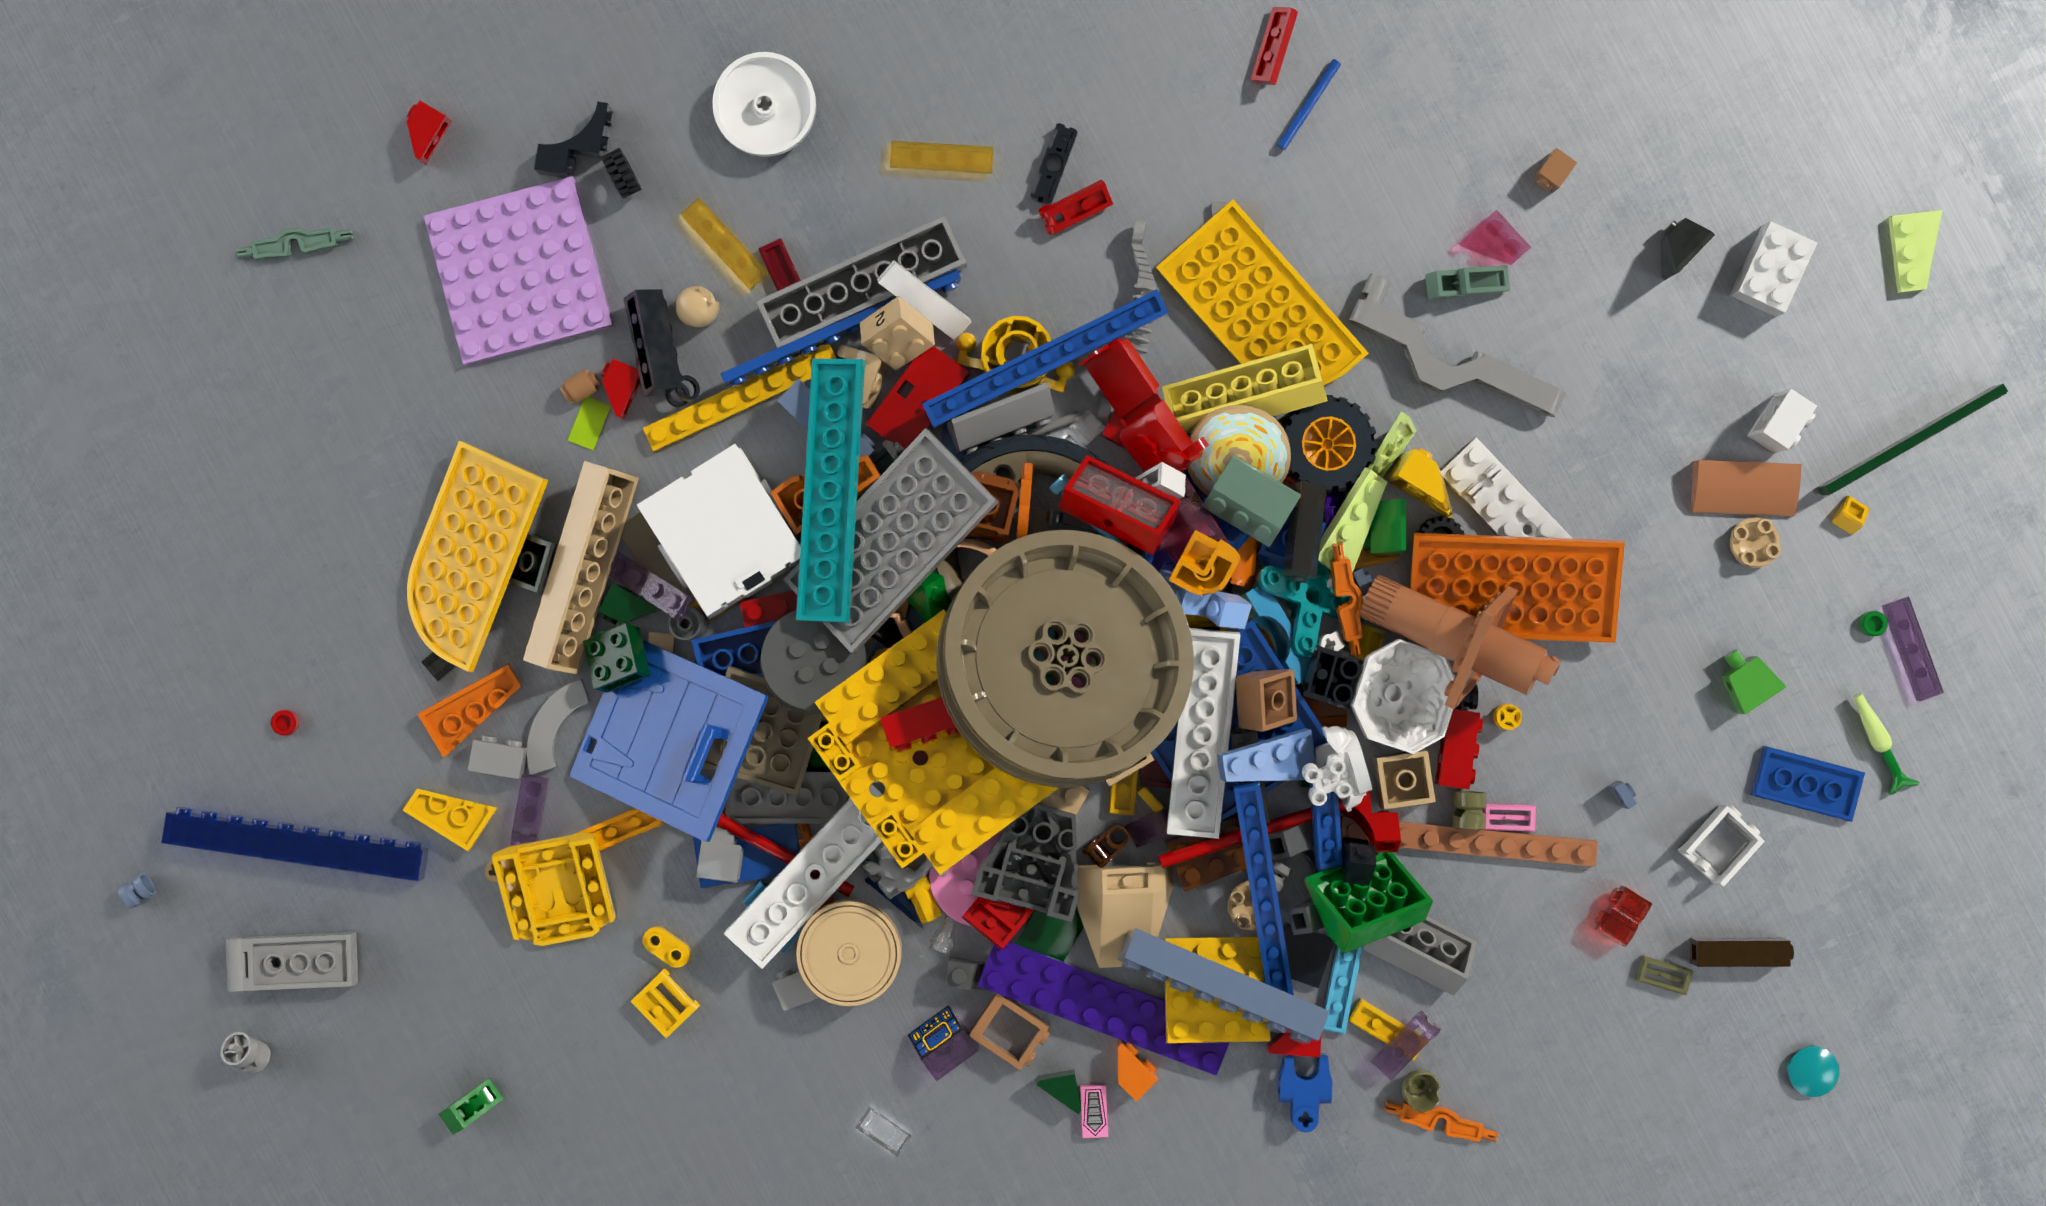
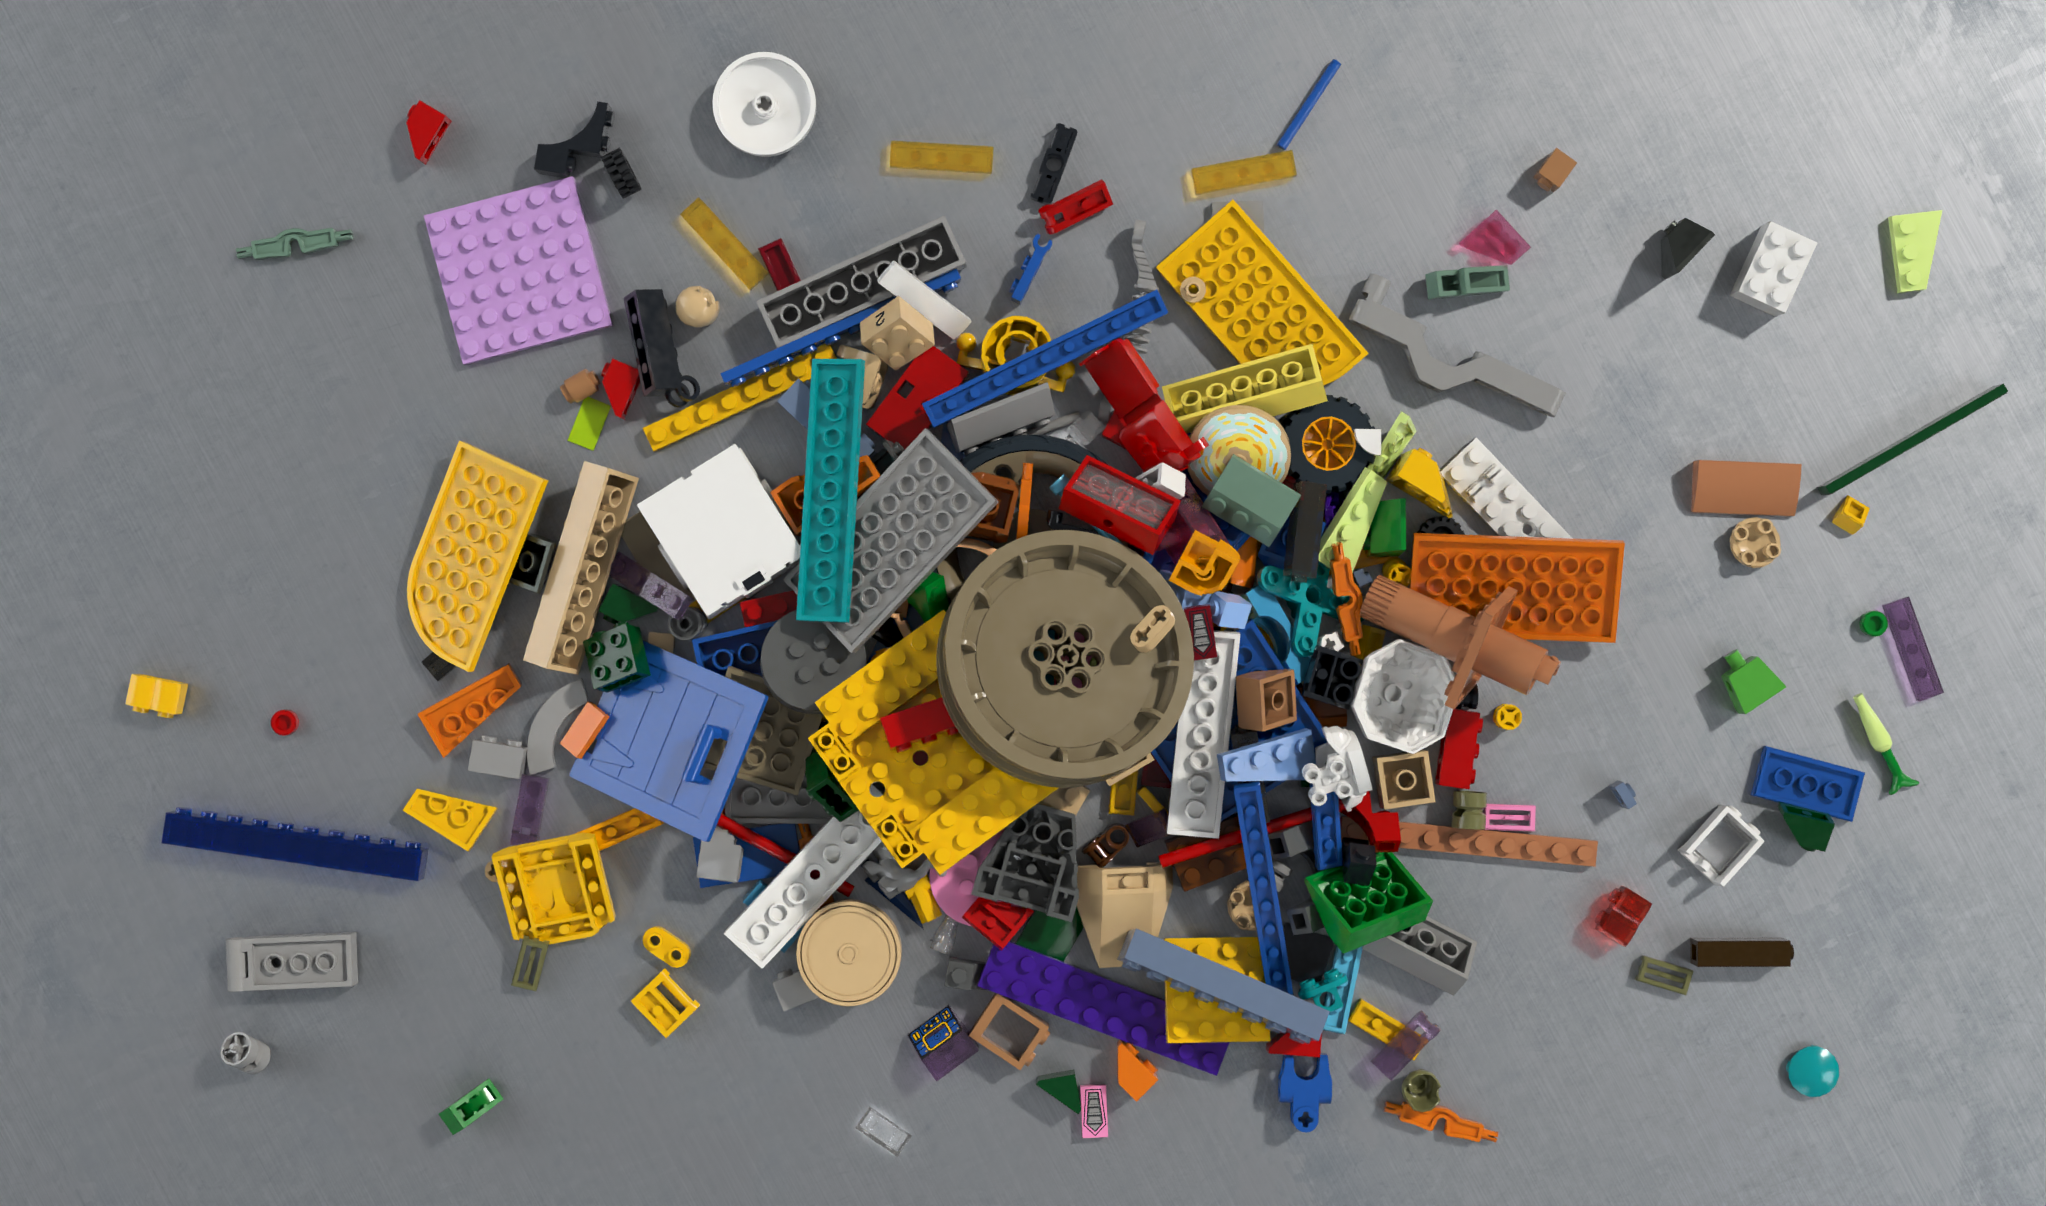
sand blue wheel [117,873,156,908] -> none
red plate [1250,7,1298,85] -> none
white brick [1747,389,1817,453] -> none
none -> yellow brick [125,674,188,718]
none -> olive tile [511,935,550,991]
none -> orange tile [560,701,609,759]
none -> dark green brick [805,751,859,822]
none -> blue plate [1009,234,1052,305]
none -> tan beam [1130,605,1175,653]
none -> tan plate [1180,277,1206,303]
none -> tile [1183,604,1217,661]
none -> clear yellow tile [1191,150,1297,195]
none -> teal bracket [1298,968,1348,1012]
none -> white tile [1354,429,1381,456]
none -> yellow wheel [1382,558,1411,586]
none -> dark green slope [1777,802,1835,852]

